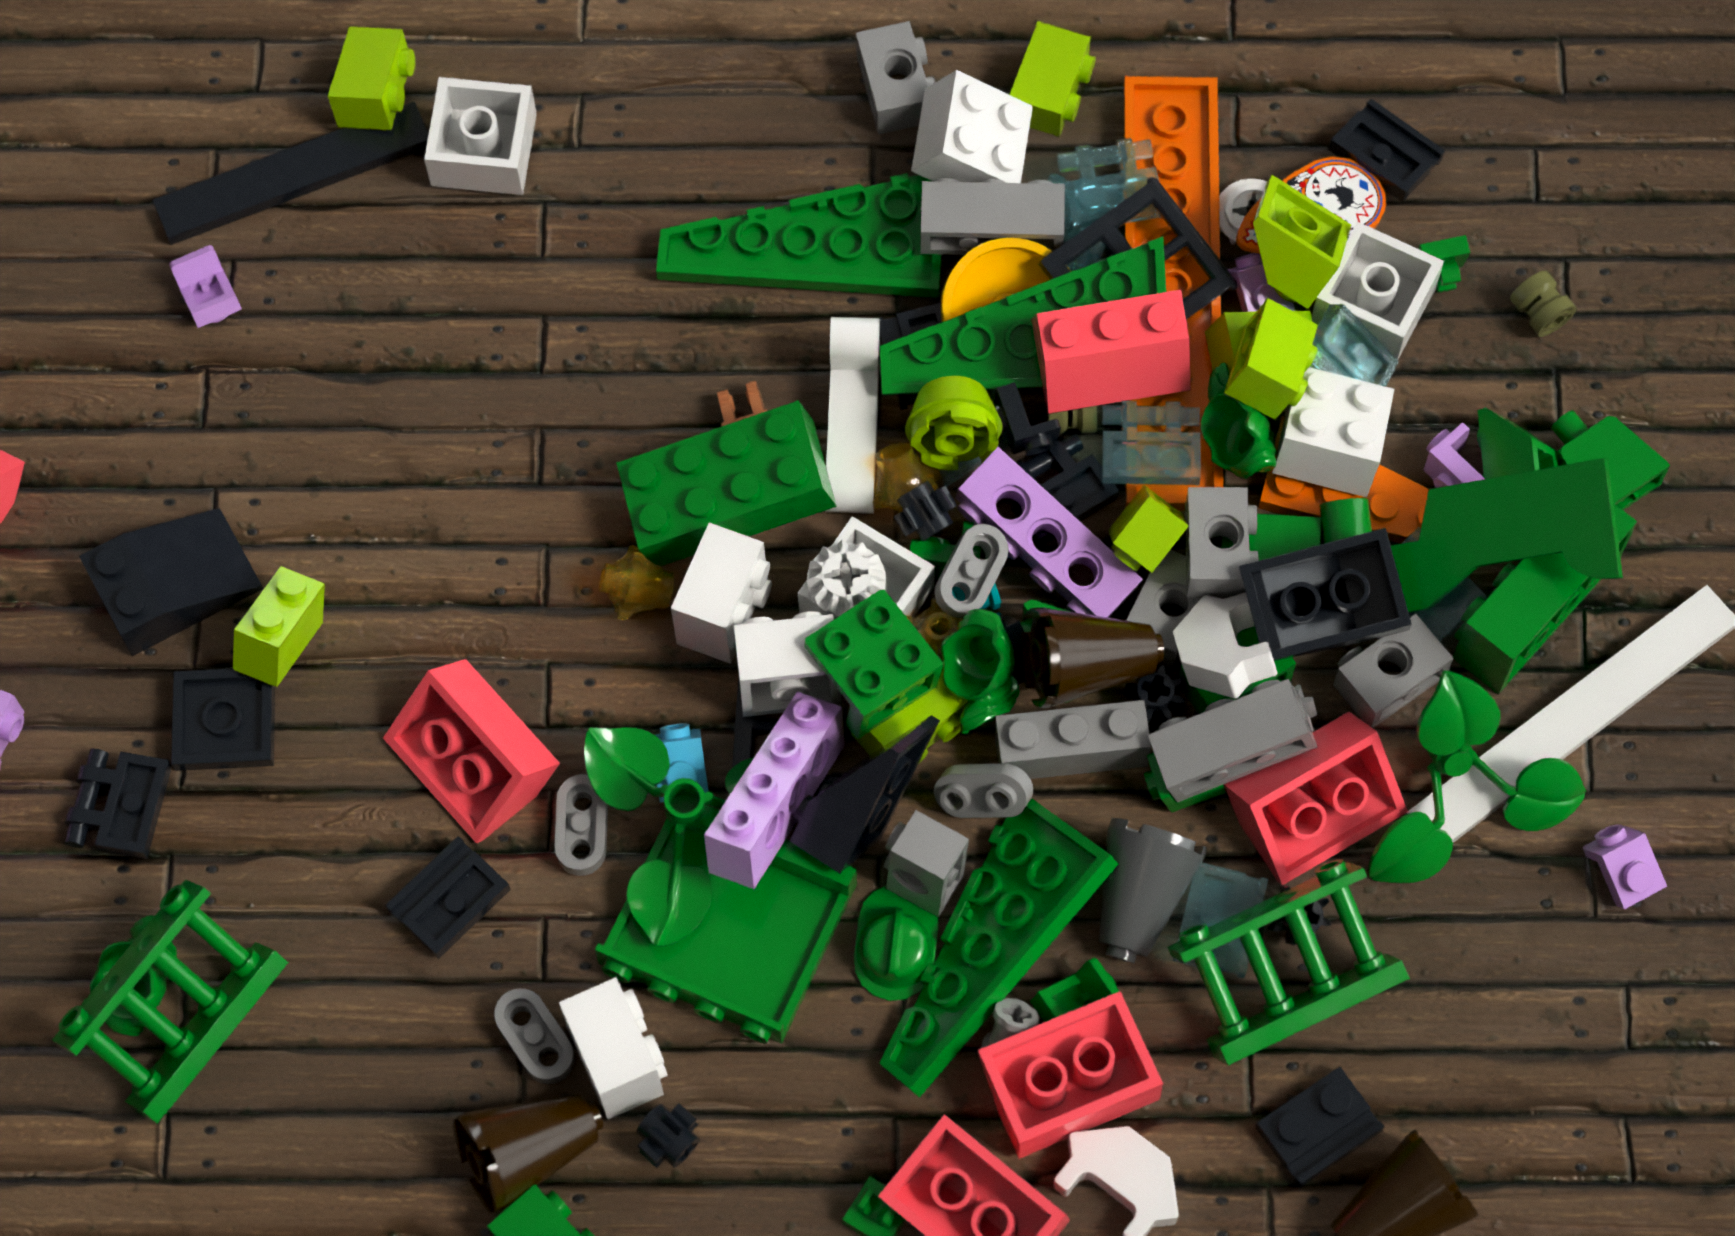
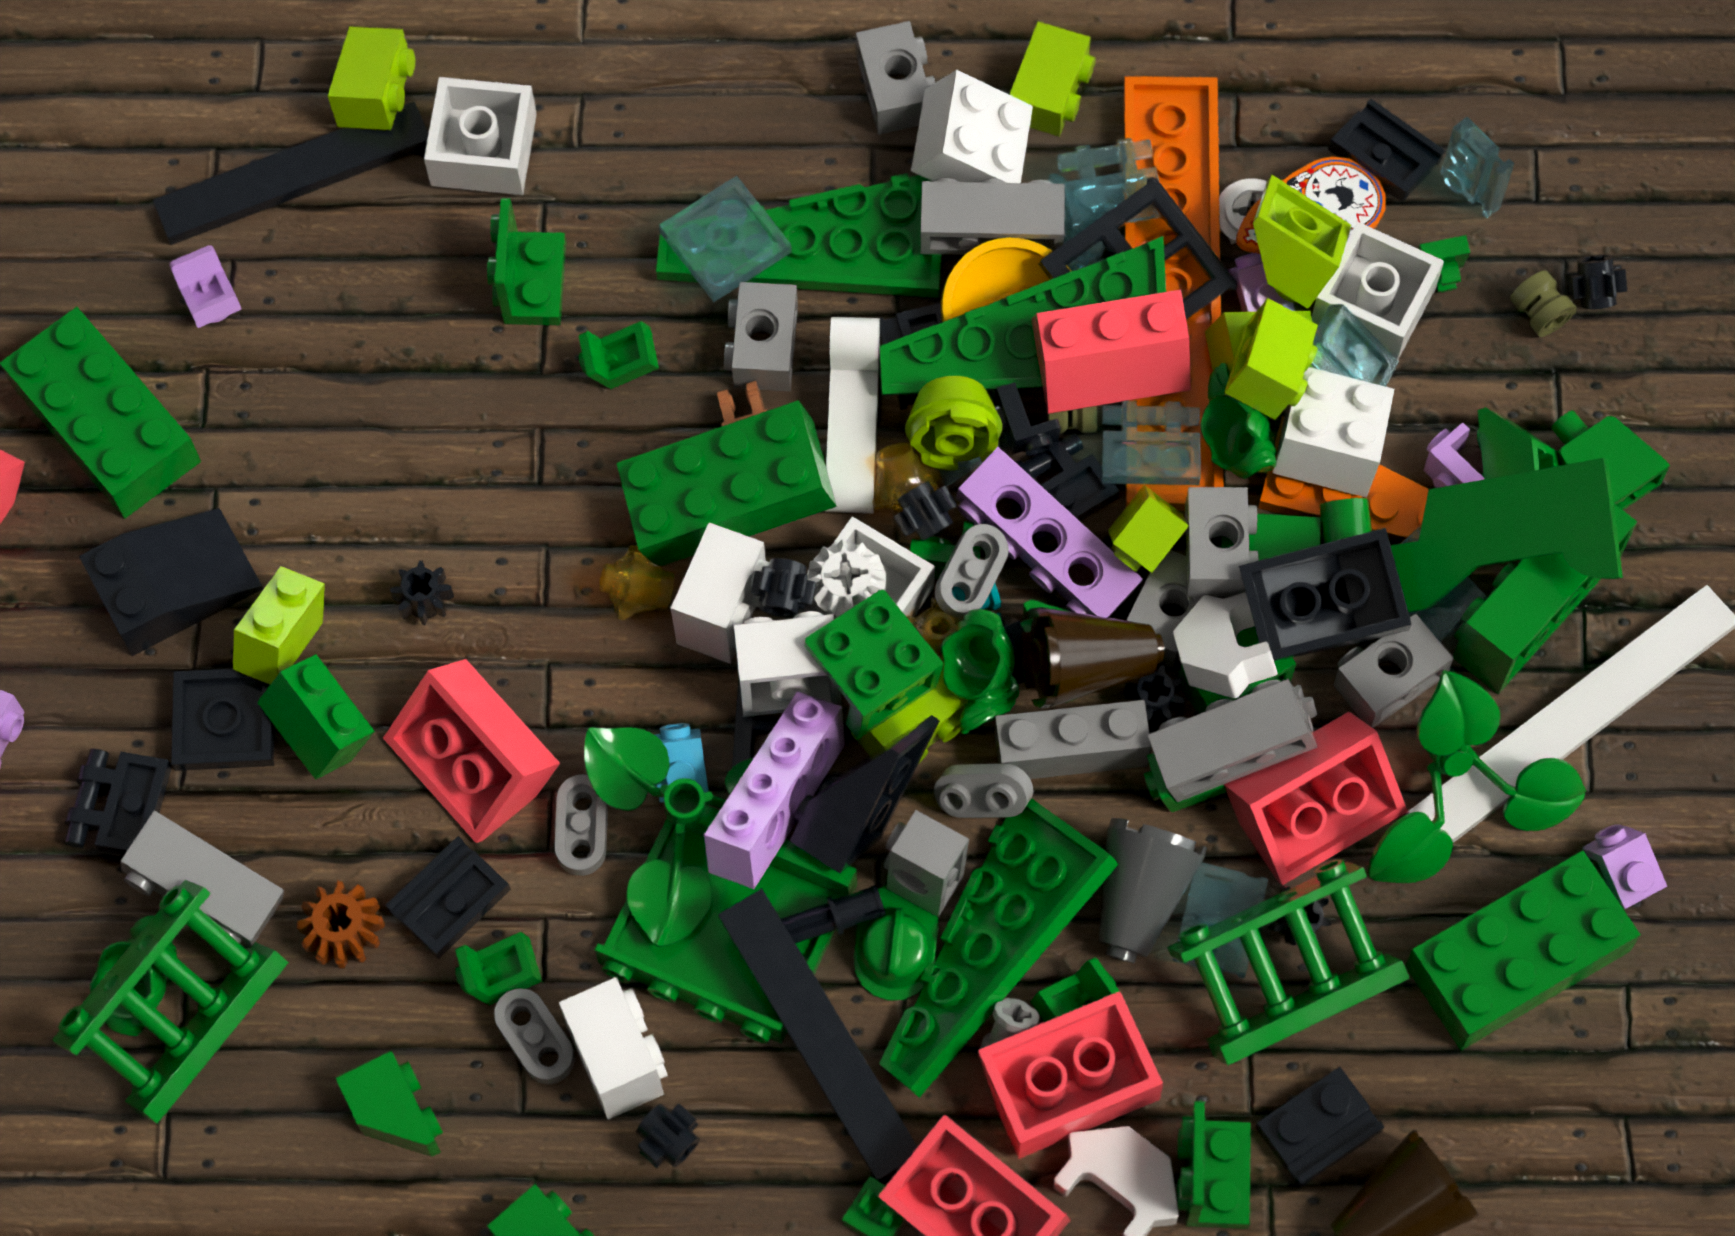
dark brown cone [453,1094,603,1213] -> none
none -> green brick [0,307,201,519]
none -> light grey brick [120,810,284,948]
none -> green brick [257,654,375,780]
none -> dark orange gear [297,880,385,969]
none -> green slope [335,1051,443,1157]
none -> black gear [390,560,454,625]
none -> green bracket [455,931,542,1006]
none -> green bracket [487,198,566,326]
none -> green bracket [579,321,659,389]
none -> clear light blue plate [659,176,792,302]
none -> black tile [718,888,918,1181]
none -> light grey brick [724,282,798,392]
none -> black axle [739,885,886,959]
none -> black gear [751,558,816,618]
none -> green bracket [1177,1101,1251,1229]
none -> green brick [1405,850,1641,1051]
none -> clear light blue plate [1441,117,1514,219]
none -> black gear [1566,254,1628,310]

